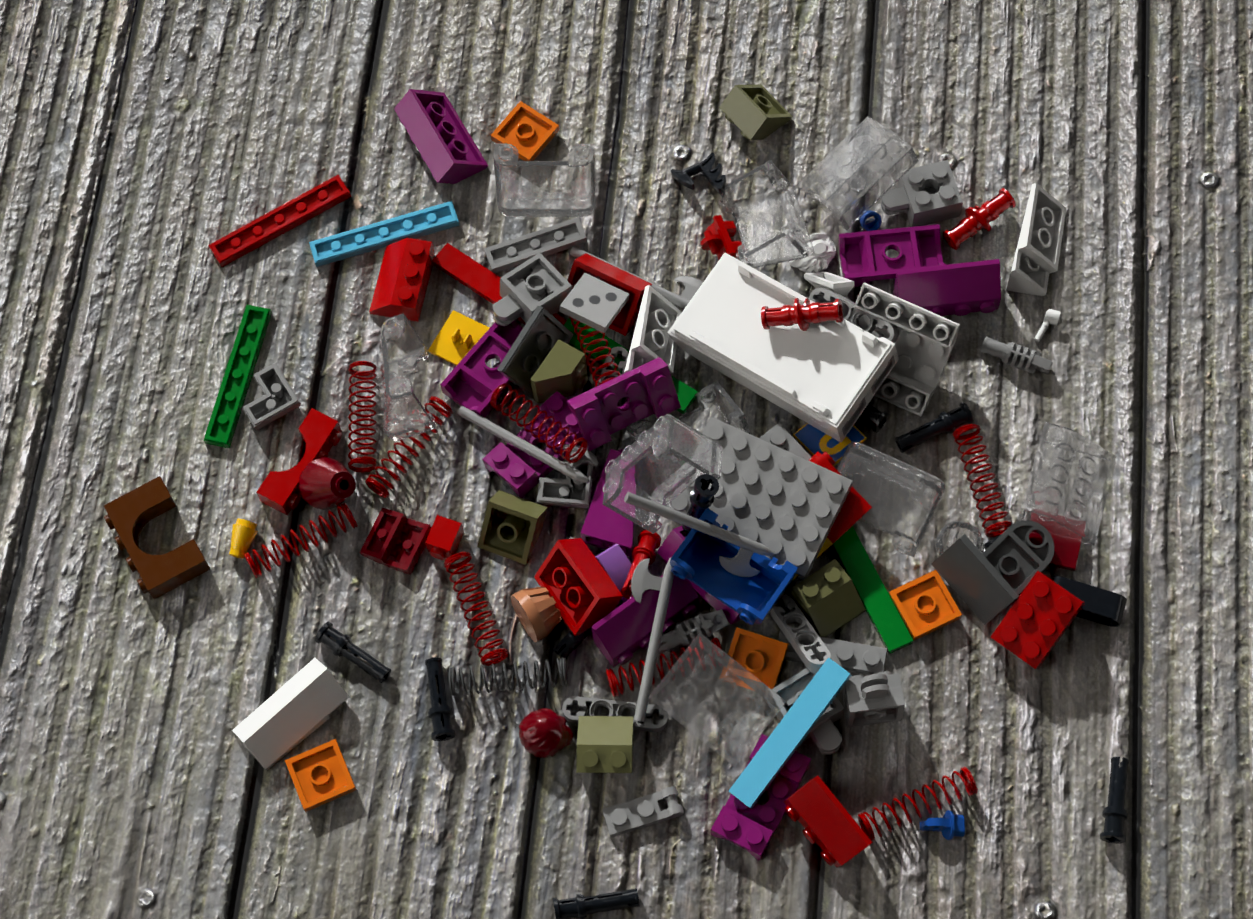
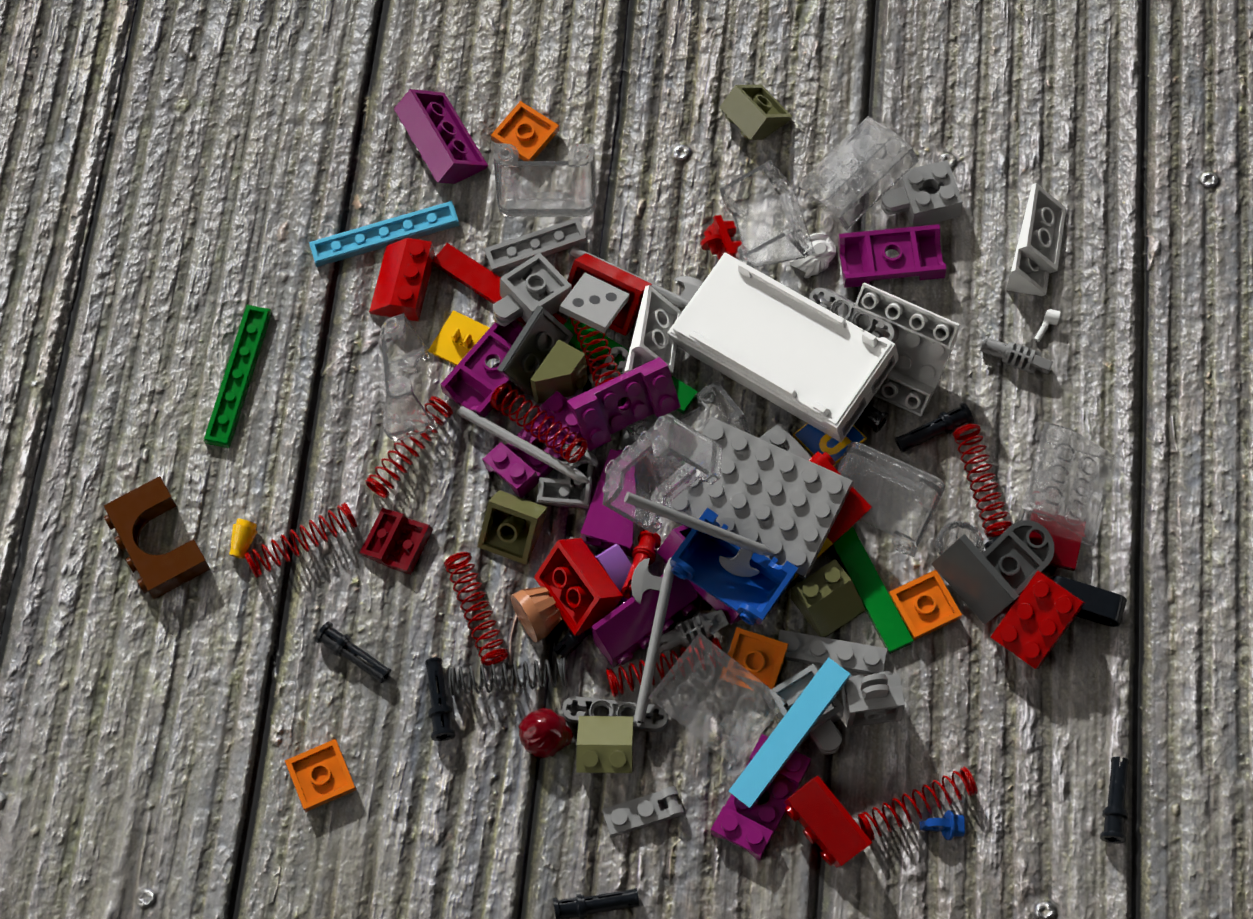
red tile [209,175,351,267] -> none
white slope [232,658,349,771] -> none
light grey brick [243,362,301,431] -> none
red arch [256,408,342,515] -> none
dark red cone [299,458,356,510] -> none
red piece [348,361,377,473] -> none
red brick [425,515,464,560] -> none
black piece [671,153,726,194] -> none
black pin [682,474,719,533] -> none
red piece [761,298,843,331] -> none
light grey beam [770,595,831,674] -> none
white slope [804,271,854,297] -> none
blue hinge [860,210,882,231] -> none
magenta slope [893,259,1001,317] -> none
red piece [943,188,1016,250] -> none

